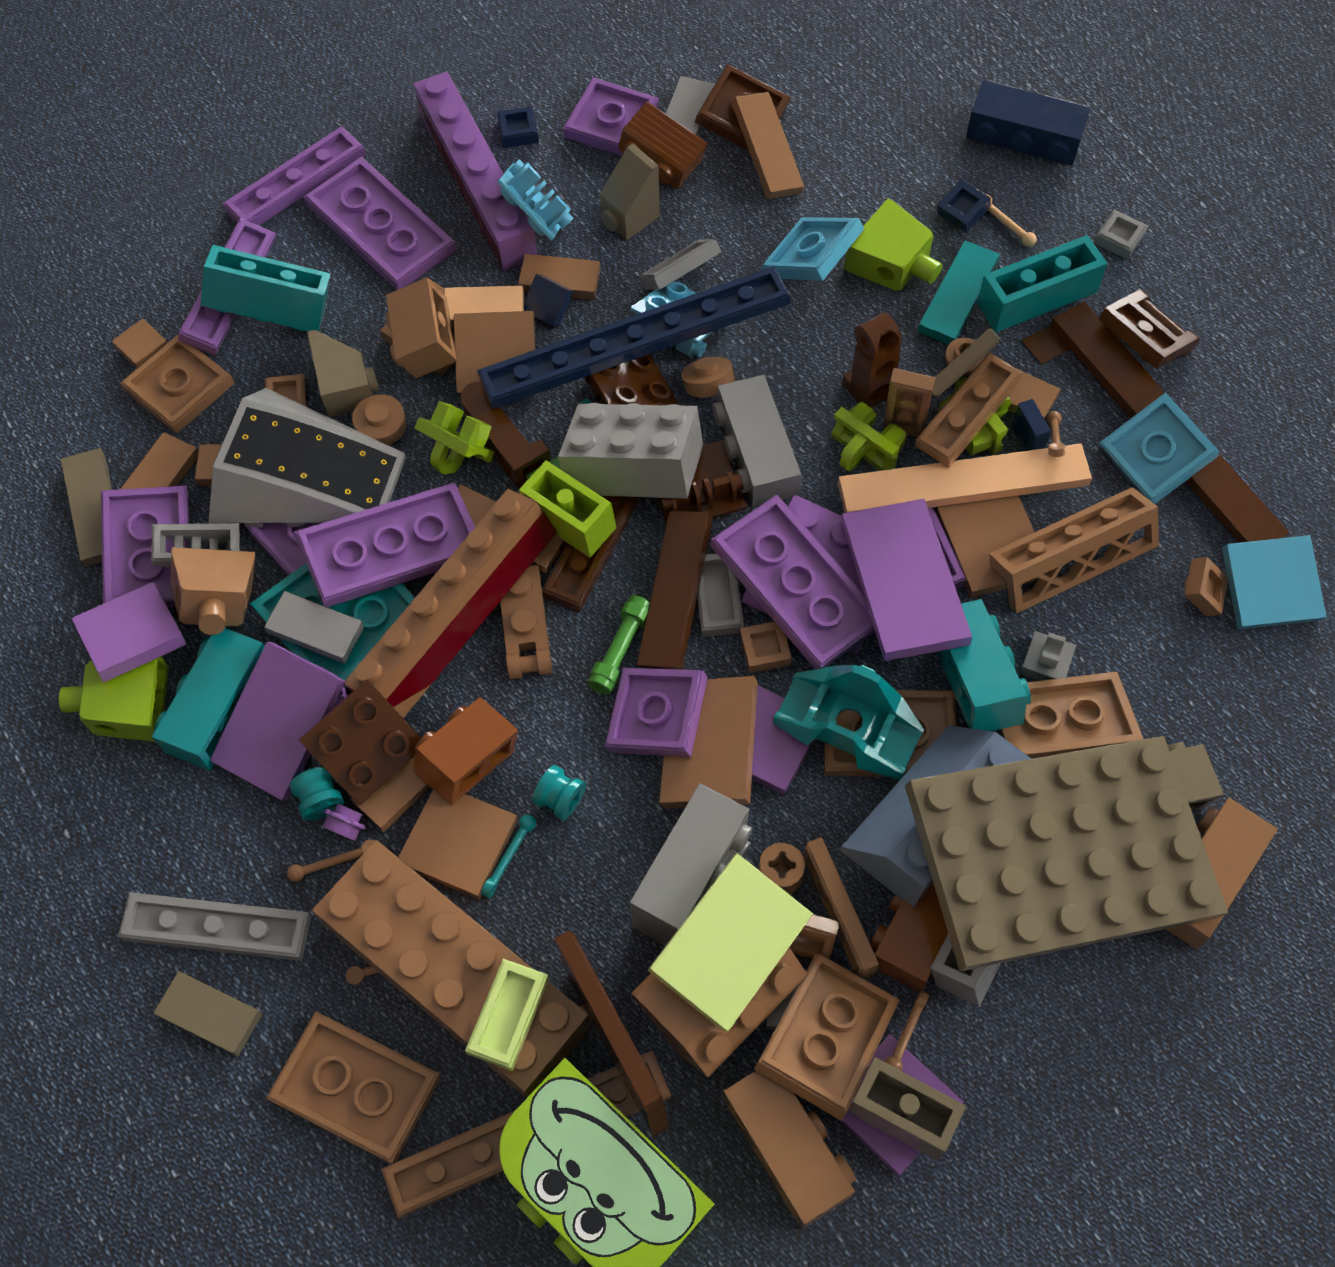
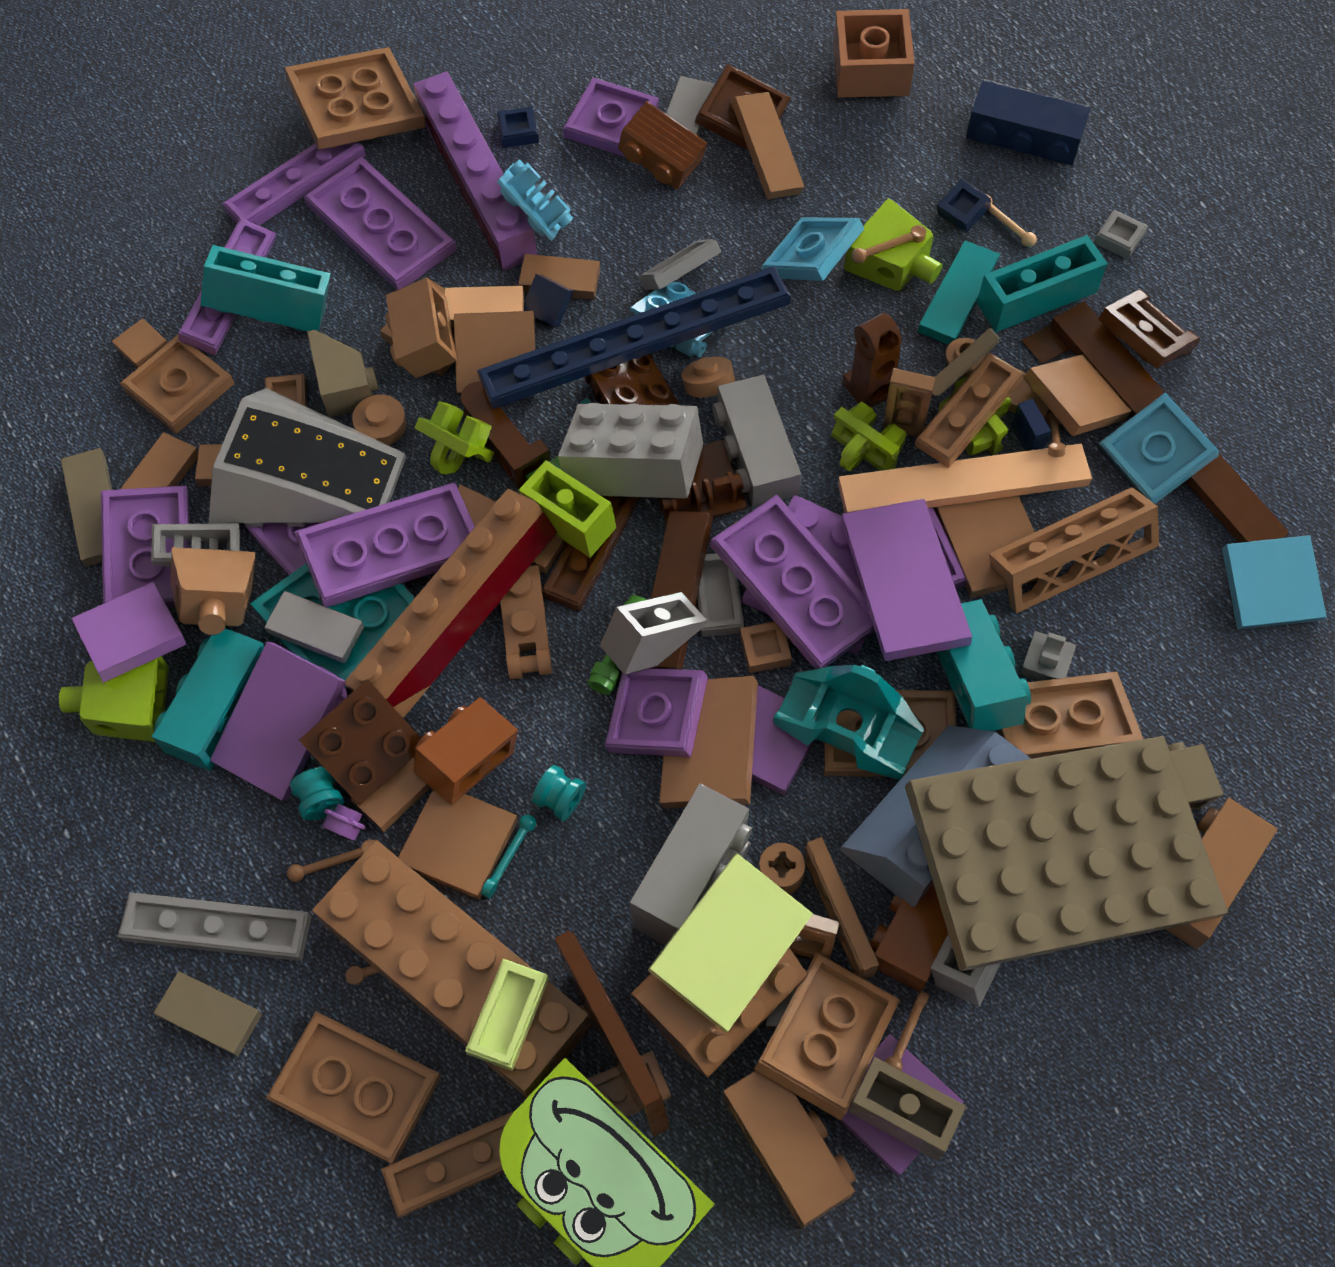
dark tan slope [600,143,660,241] -> none
medium nougat plate [1184,557,1228,617] -> none
none -> medium nougat plate [285,47,425,150]
none -> light grey slope [600,592,707,675]
none -> nougat brick [833,9,915,98]
none -> medium nougat hinge [851,225,926,264]
none -> medium nougat tile [1024,354,1132,436]

